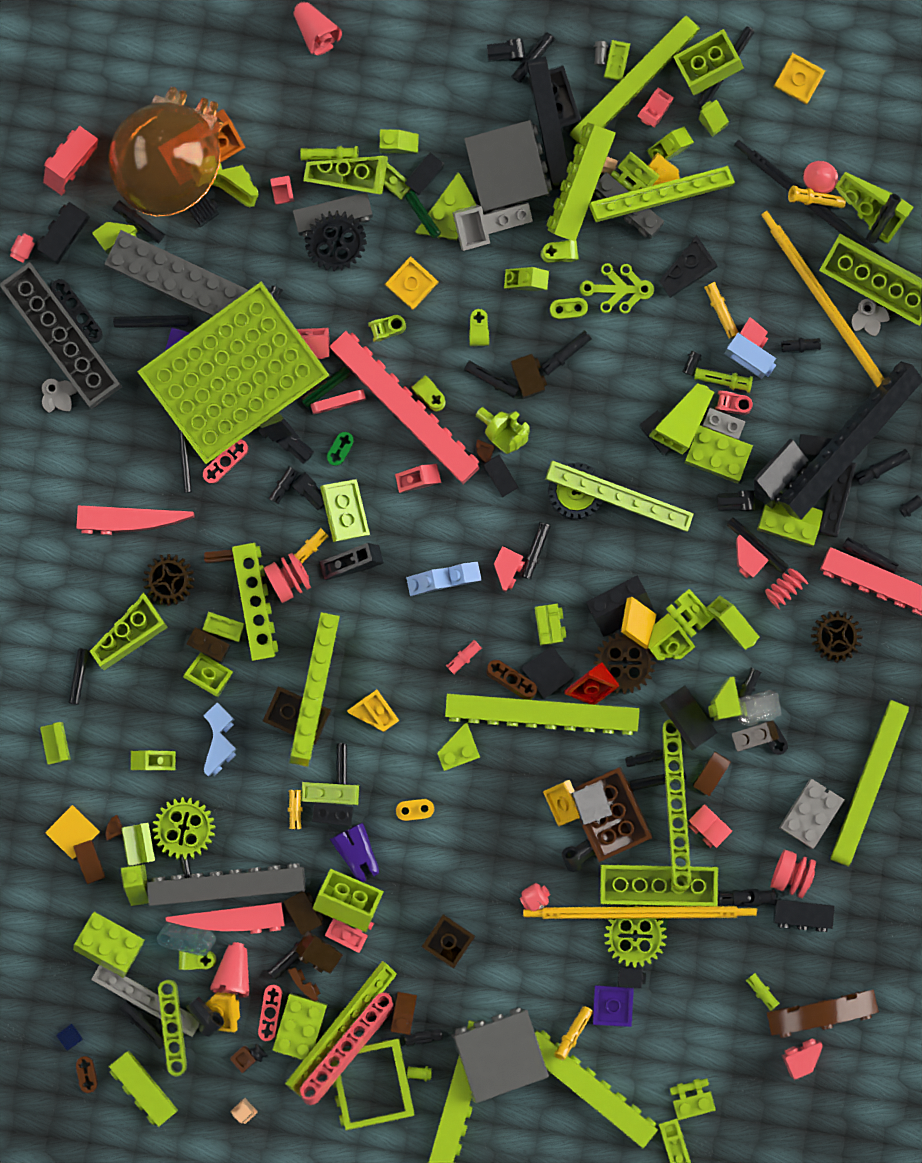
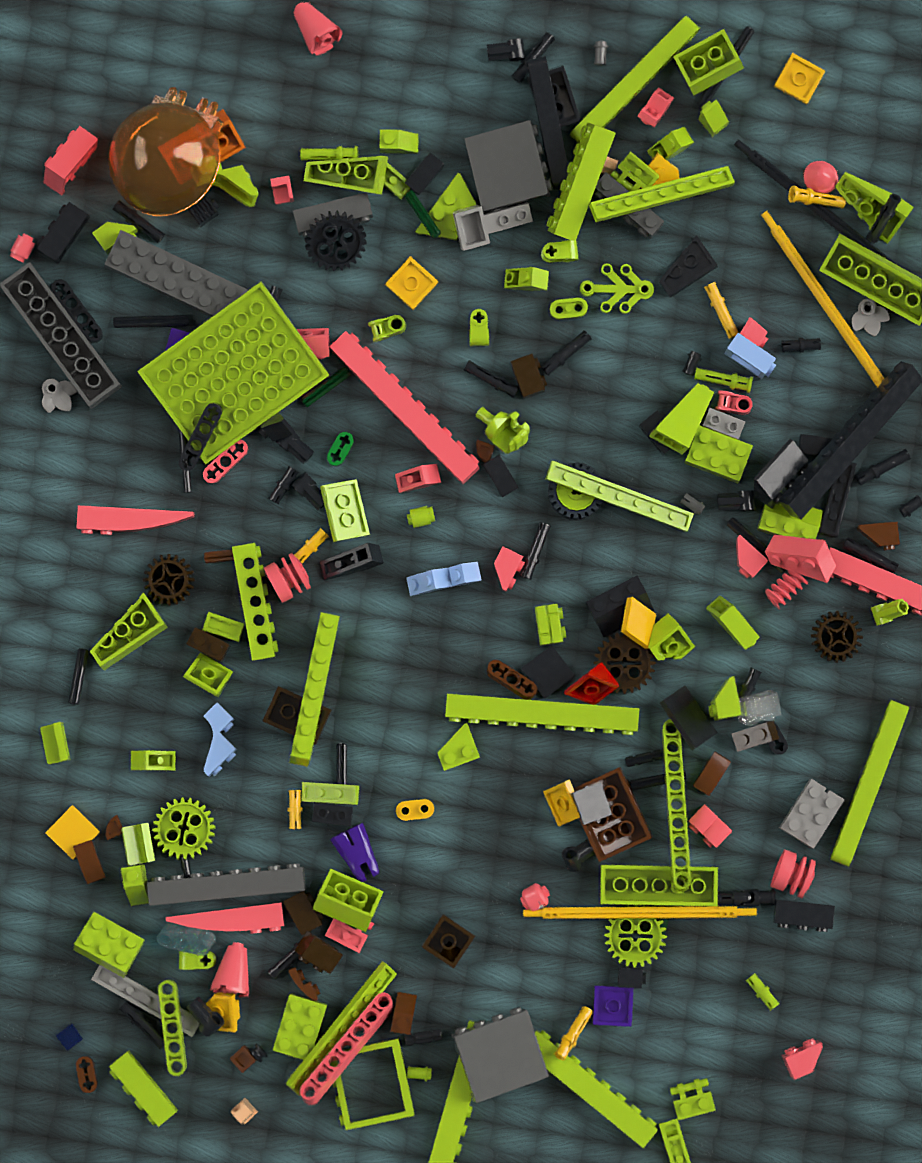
coral beam [258,985,282,1041] -> none
coral beam [311,390,366,414] -> none
yellow wing [347,690,399,732] -> none
lime piece [411,375,445,411] -> none
coral pin [446,640,482,674] -> none
lime plate [604,40,630,81] -> none
lime plate [666,589,715,638] -> none
reddish brown brick [767,989,879,1038] -> none
none -> black beam [179,402,223,471]
none -> lime brick [406,506,435,528]
none -> dark grey pin [680,493,706,515]
none -> coral wedge [765,535,836,583]
none -> reddish brown slope [857,521,900,551]
none -> lime piece [871,598,909,626]

